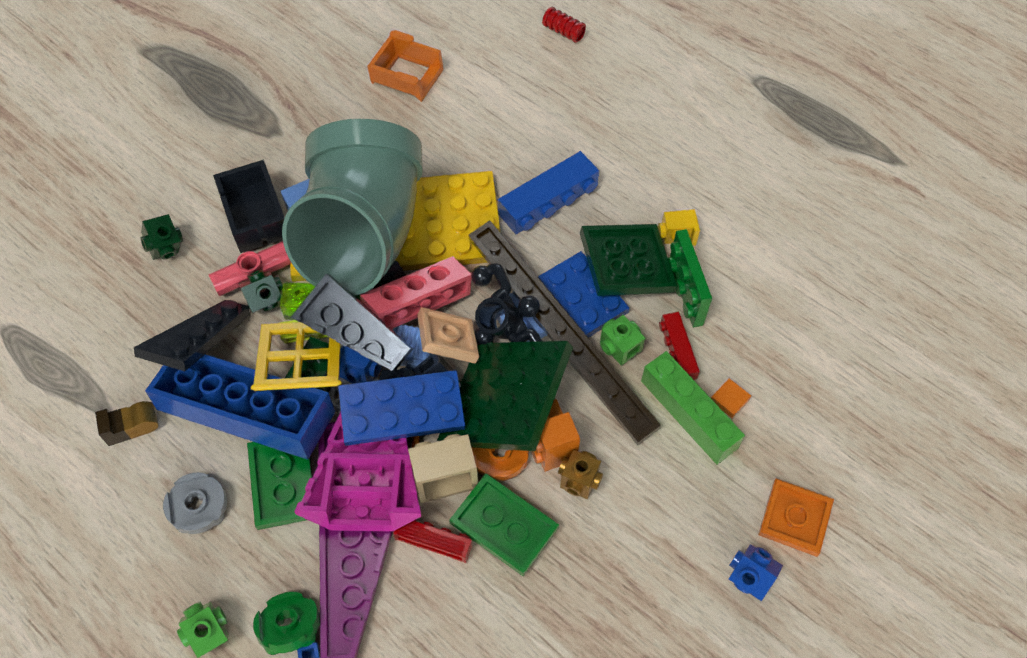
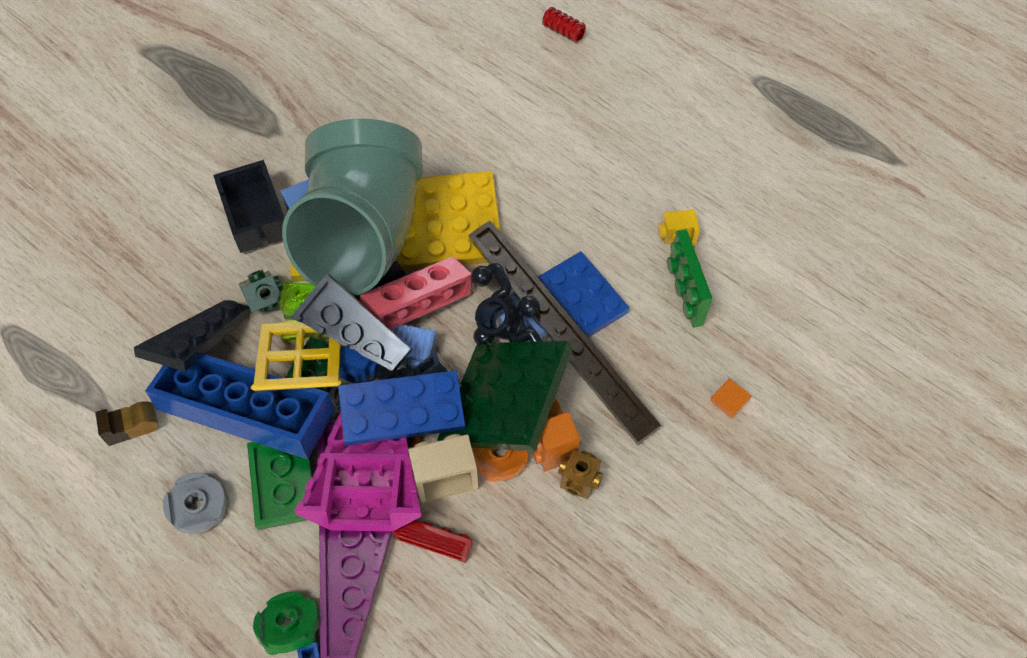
dark green brick [140,214,183,260] -> none
bright green brick [177,601,229,658] -> none
coral piece [209,241,291,296] -> none
orange piece [367,30,444,102] -> none
light nougat tile [417,307,479,363] -> none
green plate [449,474,559,576] -> none
blue brick [498,151,599,235] -> none
dark green plate [579,224,677,296] -> none
bright green brick [600,315,645,366] -> none
bright green brick [641,351,745,465] -> none
red piece [659,311,700,380] -> none
blue brick [729,544,783,601] -> none
orange tile [758,478,834,557] -> none

